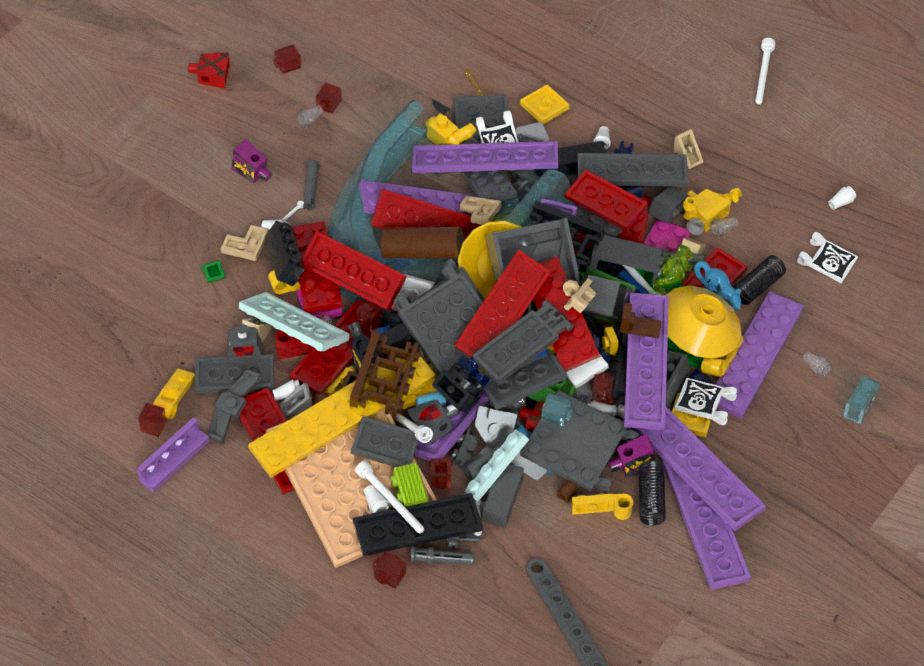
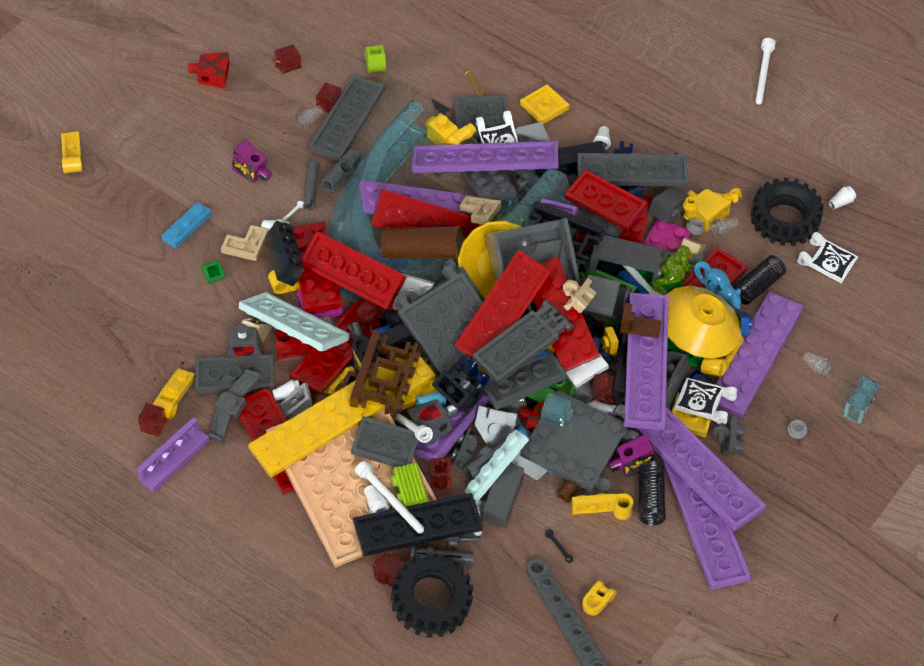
tan slope [673,129,704,169] -> none
none -> yellow plate [61,131,82,174]
none -> dark azure plate [161,202,212,249]
none -> dark grey plate [308,75,385,161]
none -> dark grey piece [321,148,362,192]
none -> lime brick [364,45,386,73]
none -> black tyre [391,553,473,638]
none -> black hinge [545,529,573,563]
none -> yellow plate [582,580,617,615]
none -> dark grey hips [713,415,745,456]
none -> blue plate [736,312,752,336]
none -> black tyre [751,178,824,246]
none -> light grey plate [787,420,808,439]

